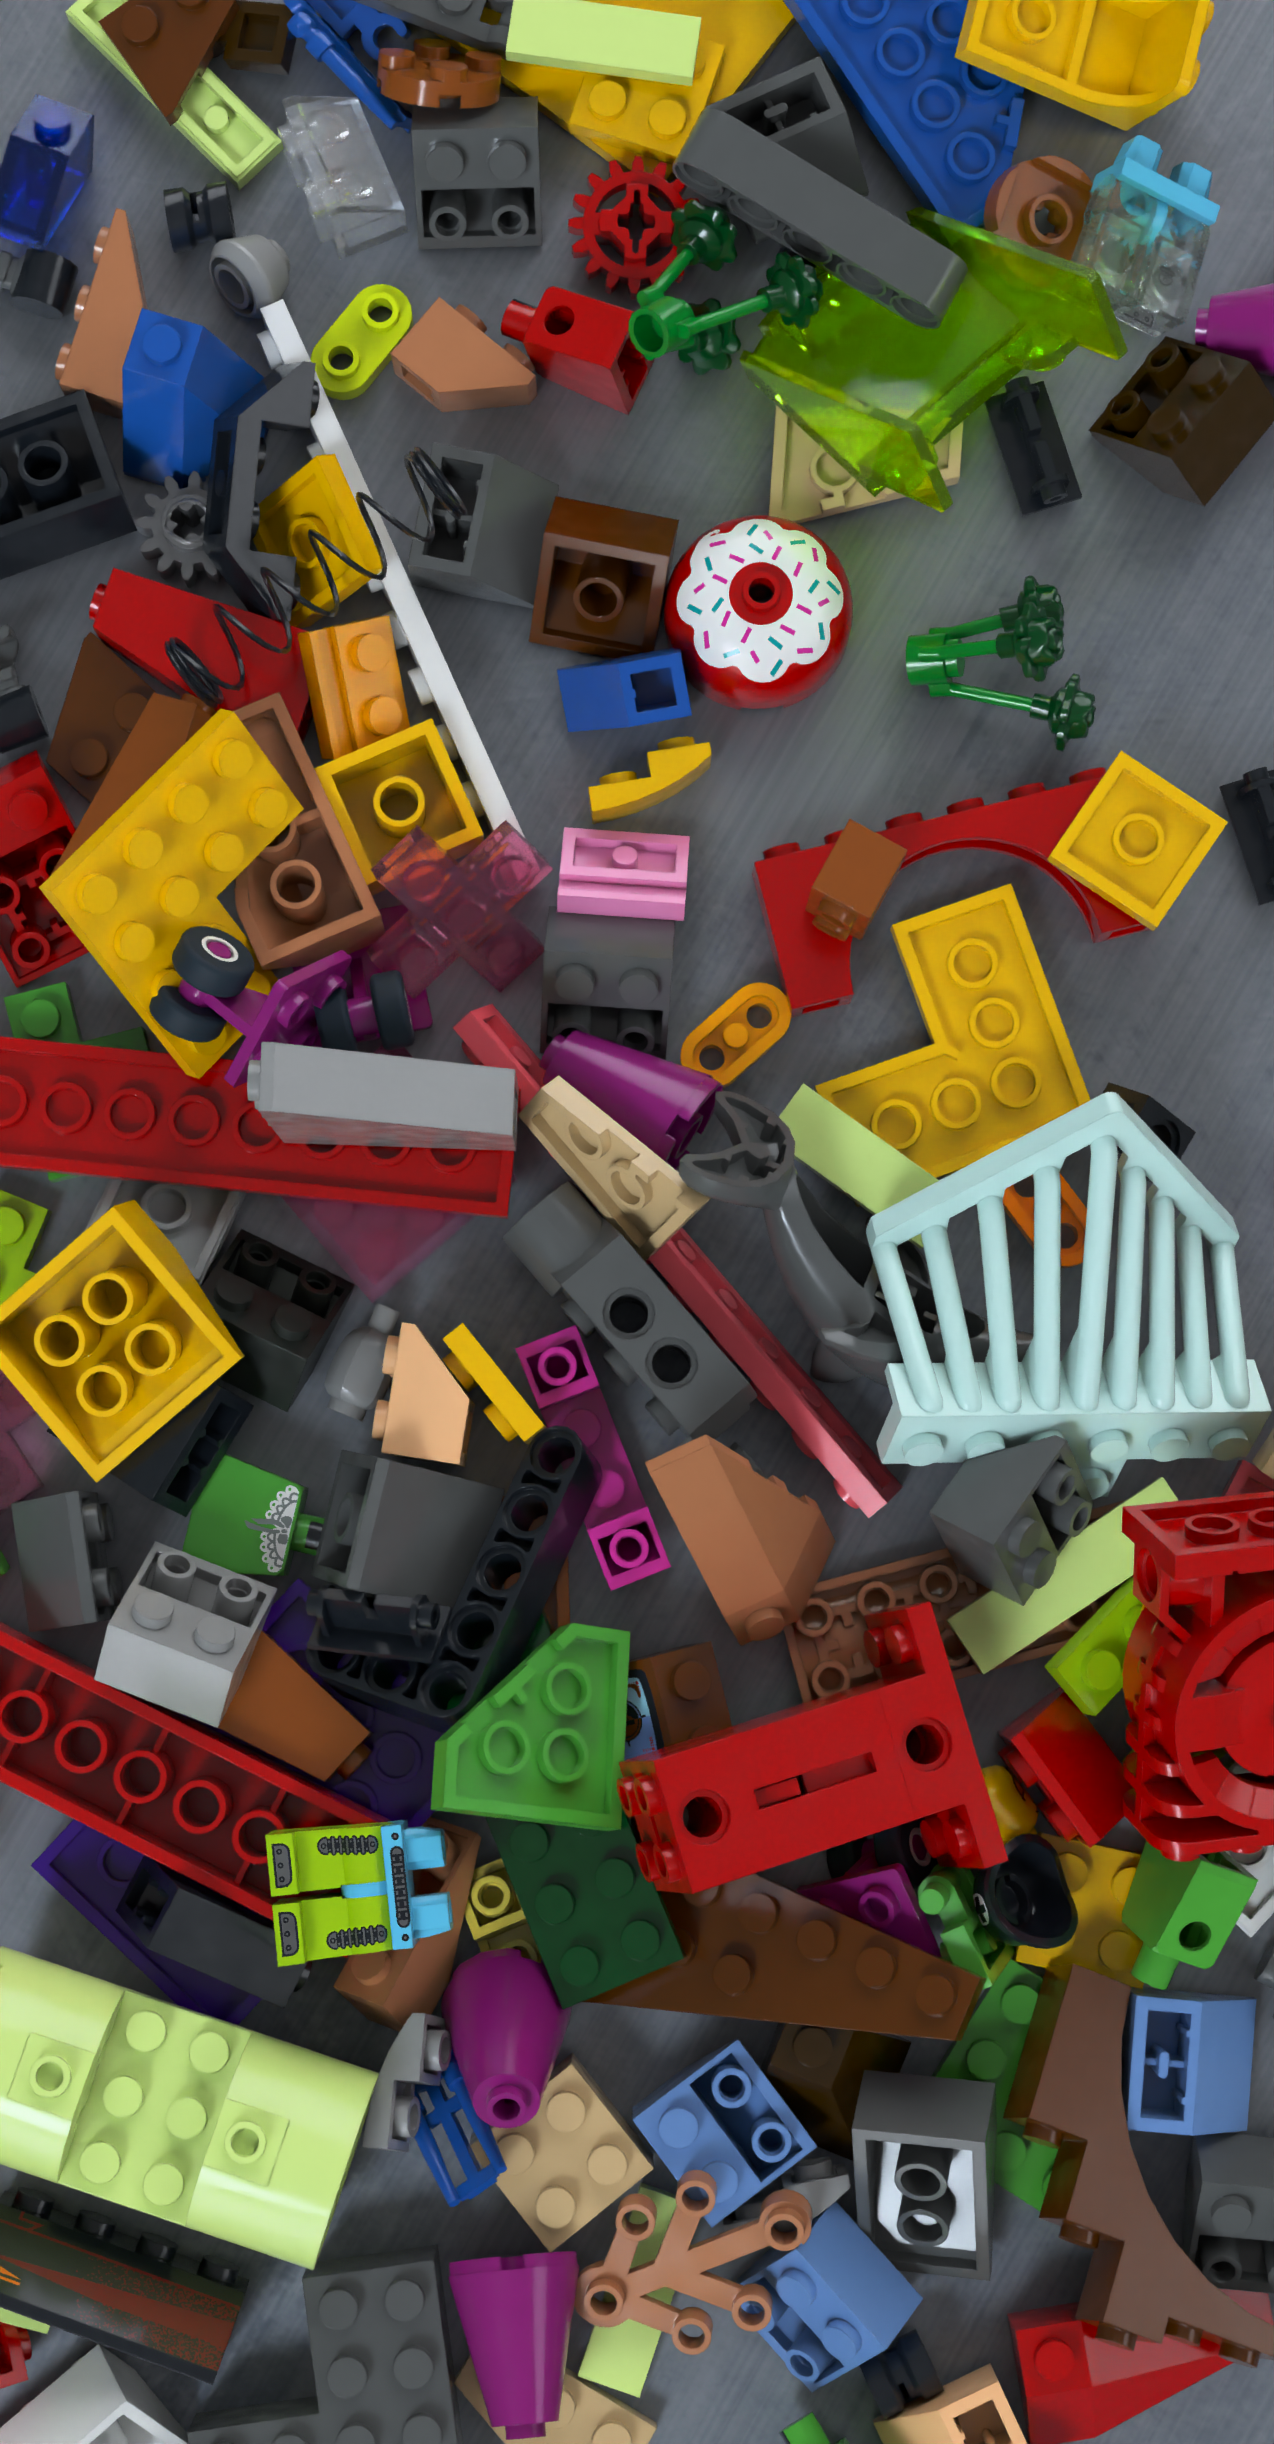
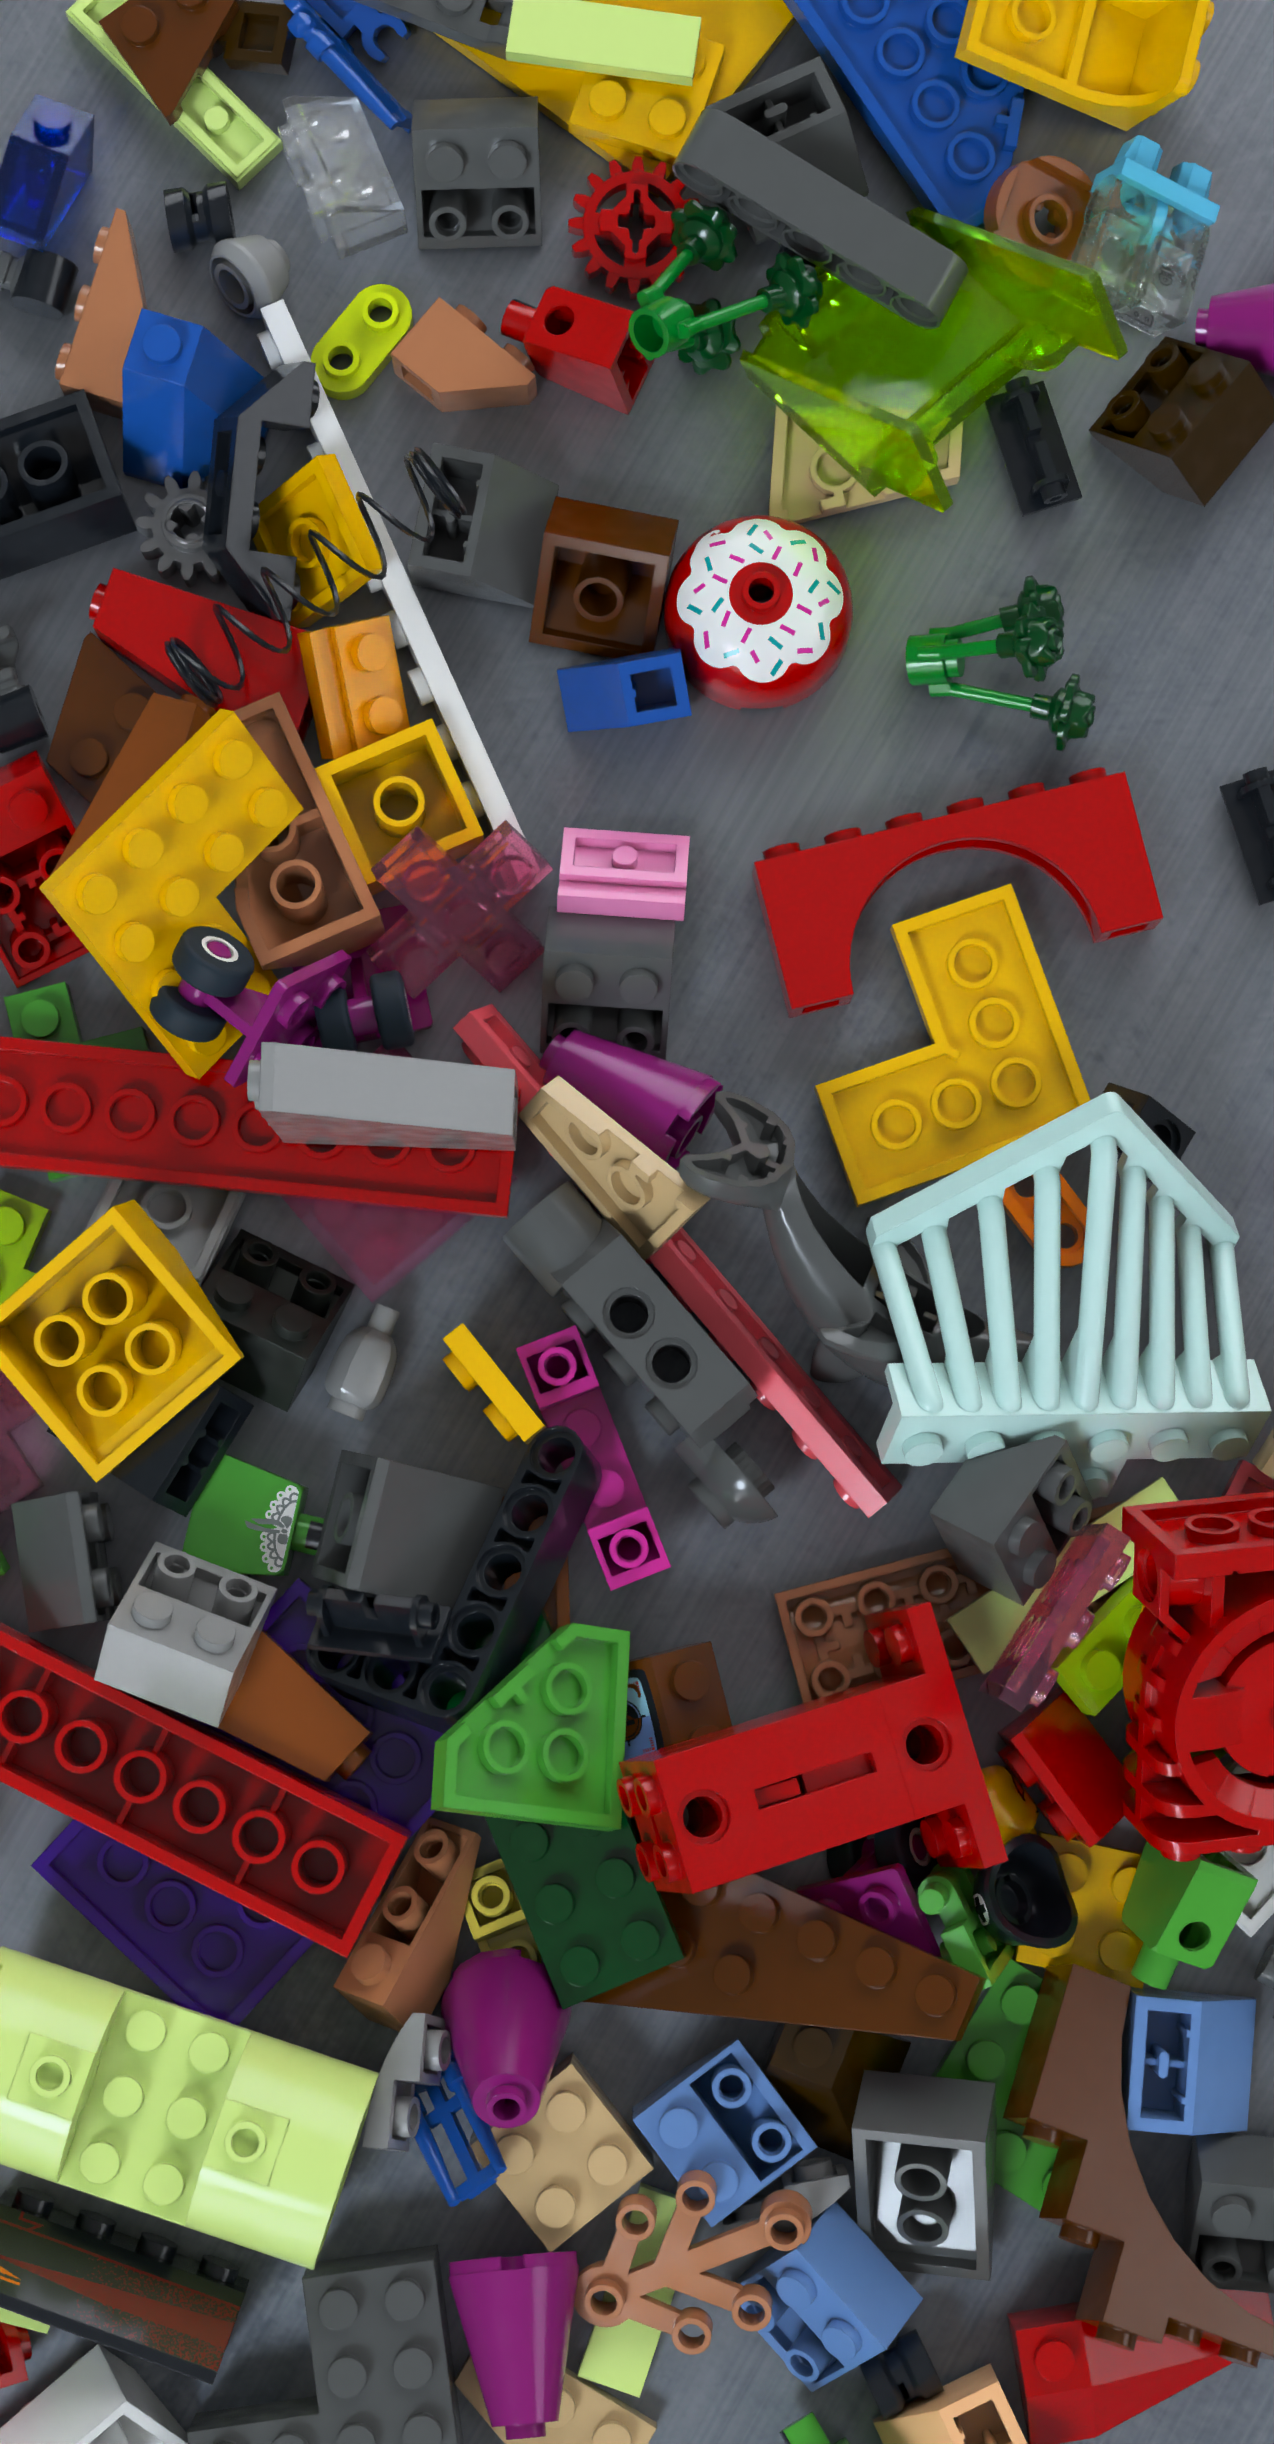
black slope [115,1855,312,2008] -> none
hips [265,1820,453,1967] -> none
light nougat slope [372,1322,475,1467] -> none
dark orange plate [377,38,502,109] -> none
yellow slope [588,736,712,824] -> none
nougat wedge [645,1434,836,1646] -> none
light orange plate [680,982,791,1088] -> none
yellowish green tile [779,1083,939,1249] -> none
dark orange brick [805,819,908,941] -> none
yellow plate [1047,751,1228,931] -> none
none -> clear pink plate [979,1523,1131,1713]

